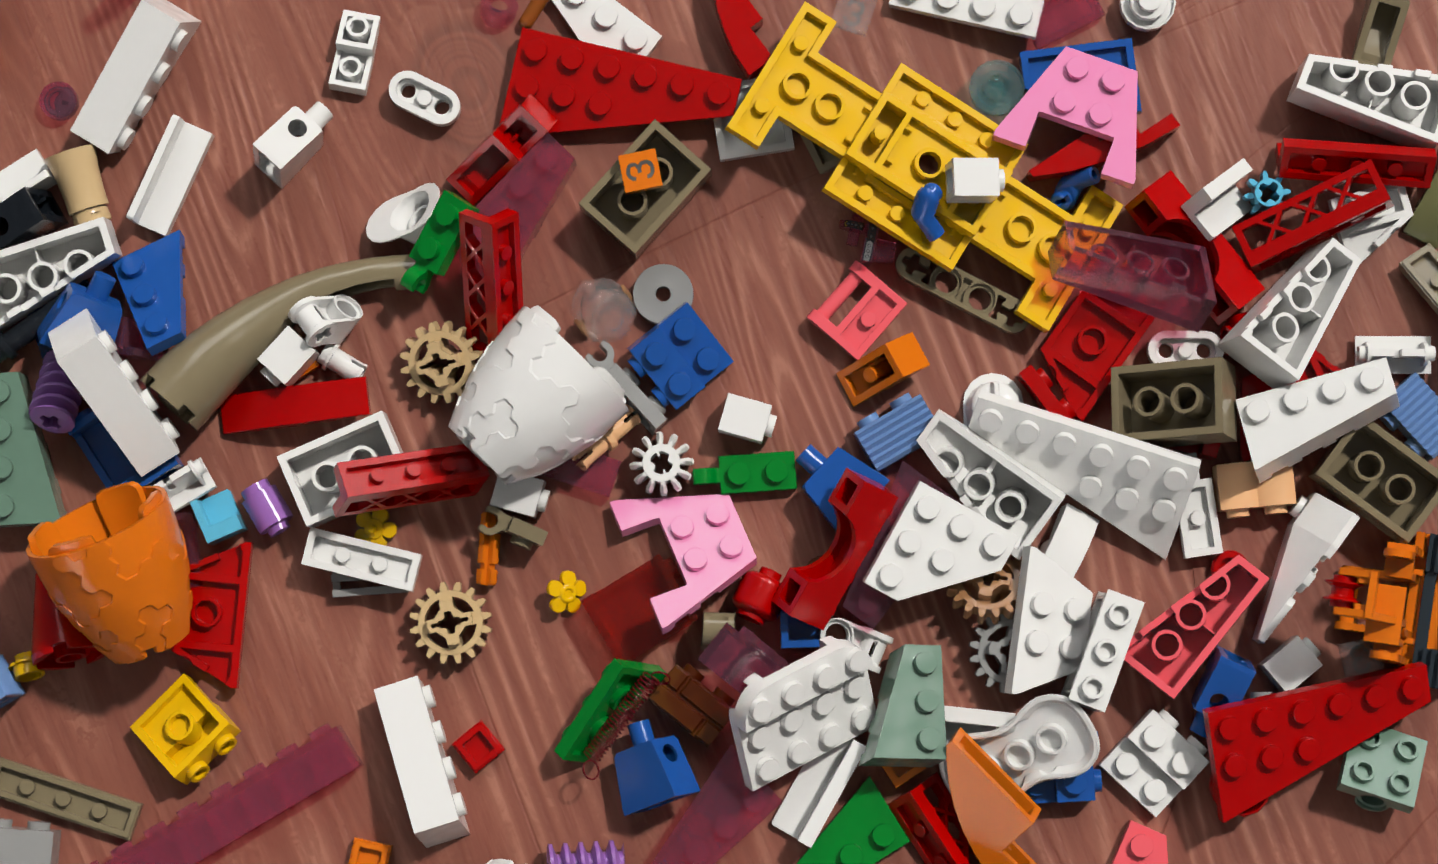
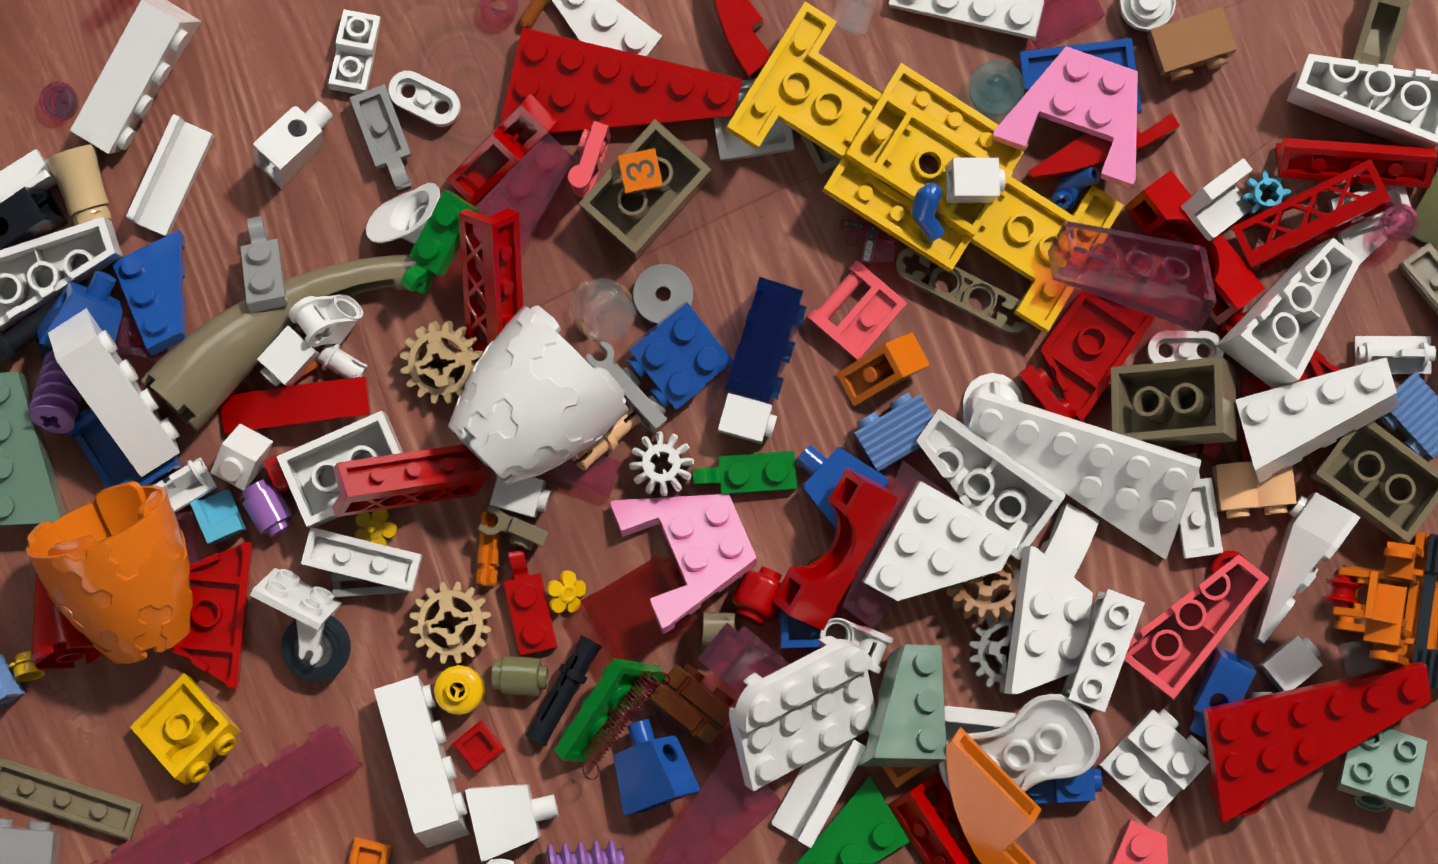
none -> white brick [210,424,273,491]
none -> light grey plate [240,216,288,313]
none -> plate [250,568,351,682]
none -> red tile [264,455,290,494]
none -> light grey plate [349,84,412,191]
none -> yellow head [434,665,485,715]
none -> white torso [465,784,559,862]
none -> olive brick [492,656,549,696]
none -> red plate [503,549,558,655]
none -> black pin [525,635,602,746]
none -> coral plate [568,121,611,198]
none -> clear blue wedge [724,277,807,404]
none -> medium nougat brick [1146,6,1237,81]
none -> clear pink piece [1379,203,1419,242]

